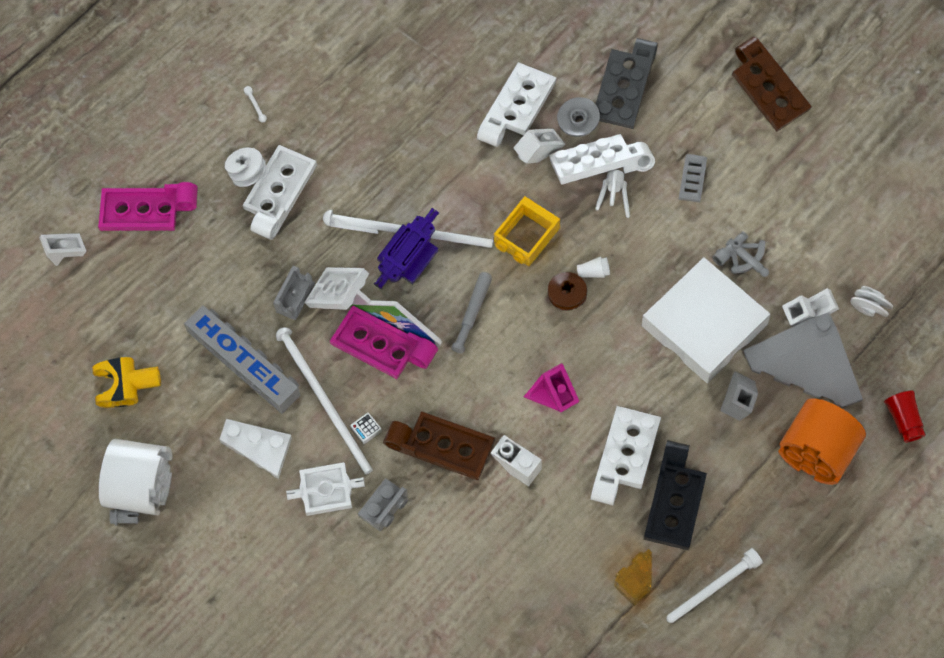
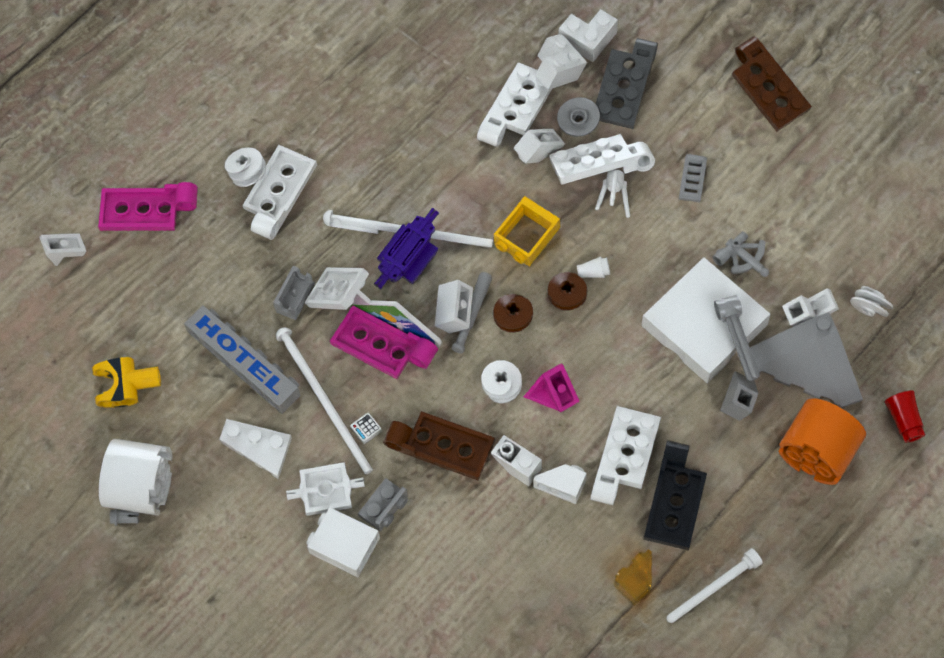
white hinge [244,86,267,123] -> none
none -> white brick [306,507,380,577]
none -> white brick [435,280,473,334]
none -> white piece [481,360,522,403]
none -> reddish brown piece [493,294,533,333]
none -> white slope [533,464,587,504]
none -> white brick [535,33,587,90]
none -> white brick [559,9,618,62]
none -> light grey axle [714,295,760,381]

